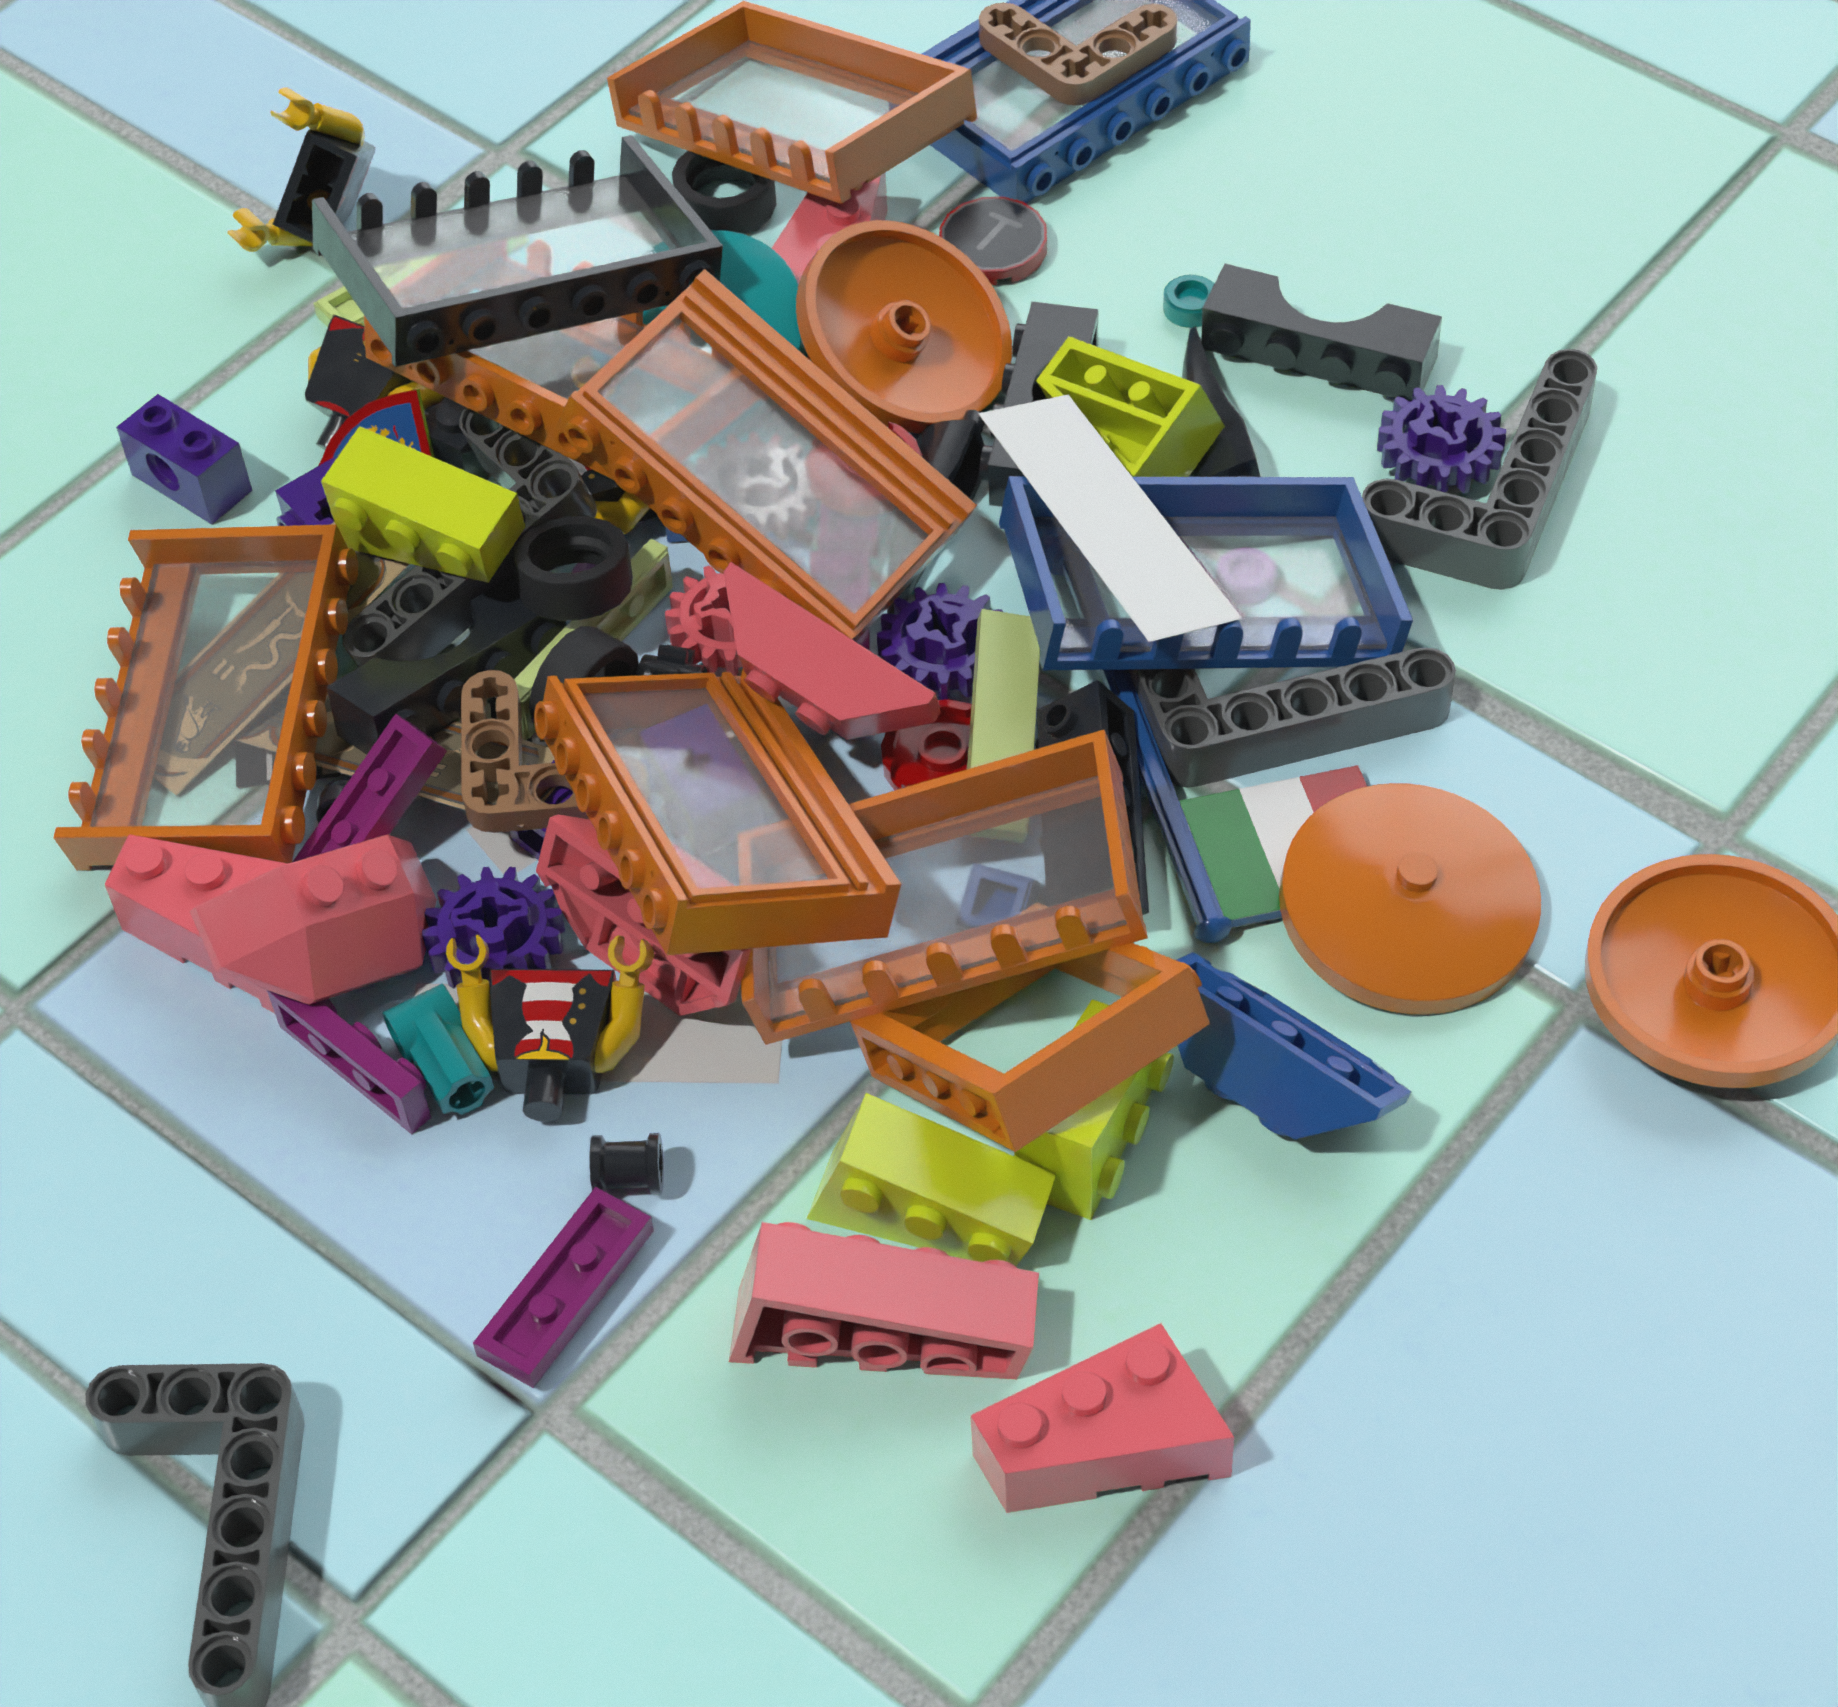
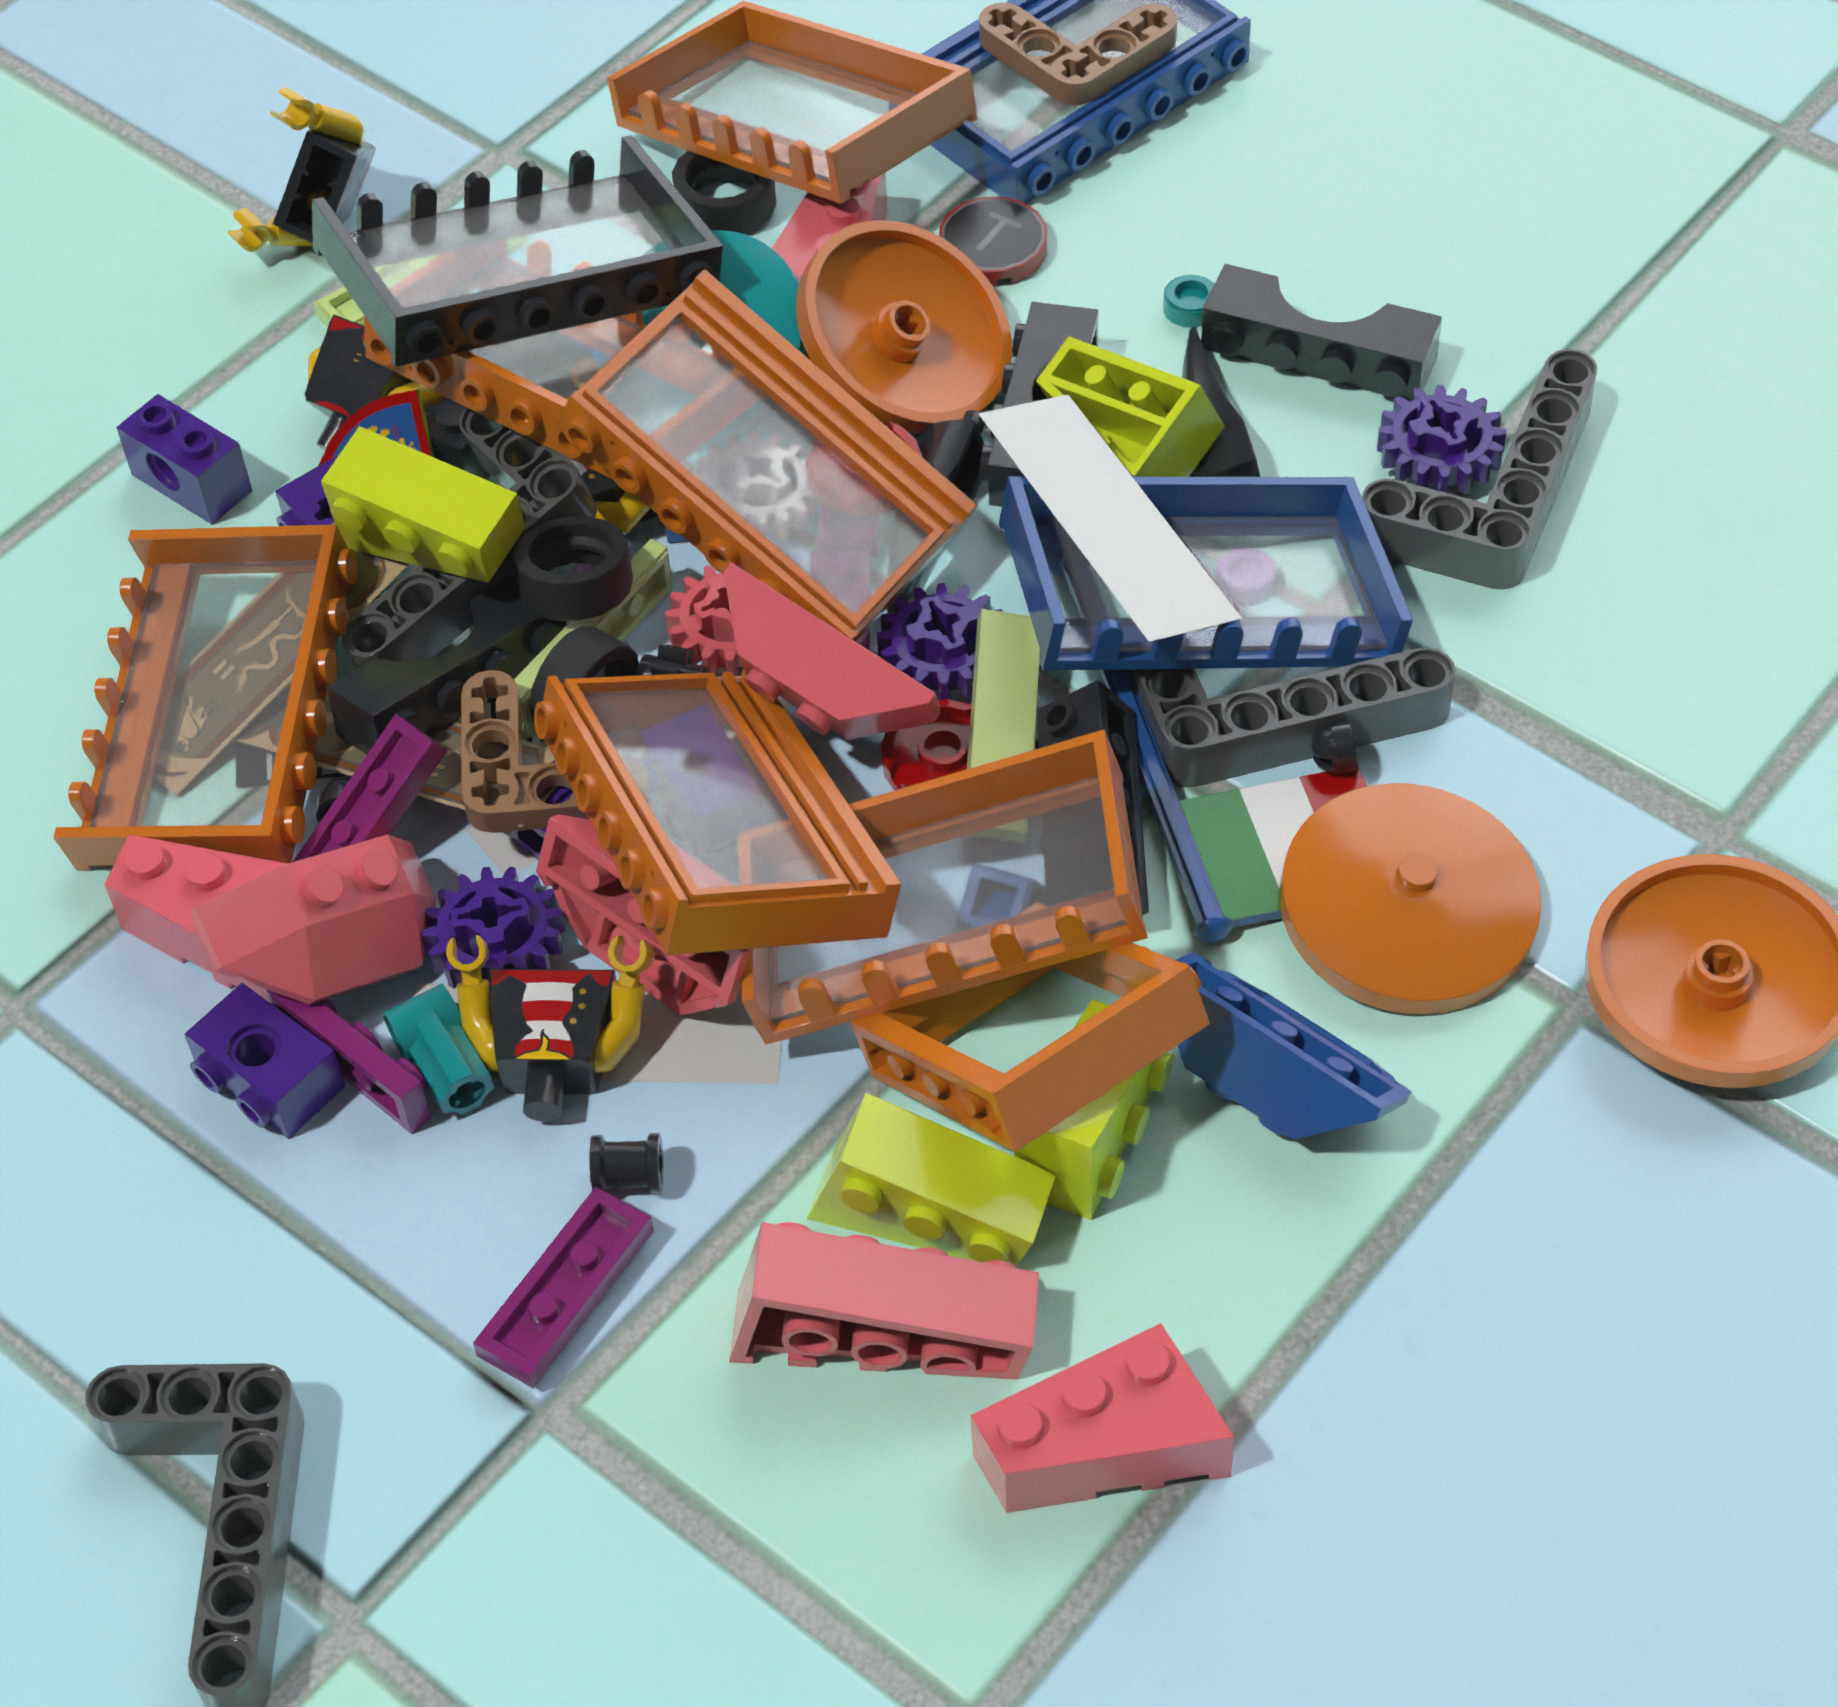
none -> dark purple brick [184,983,346,1139]
none -> black hinge [1311,721,1359,774]

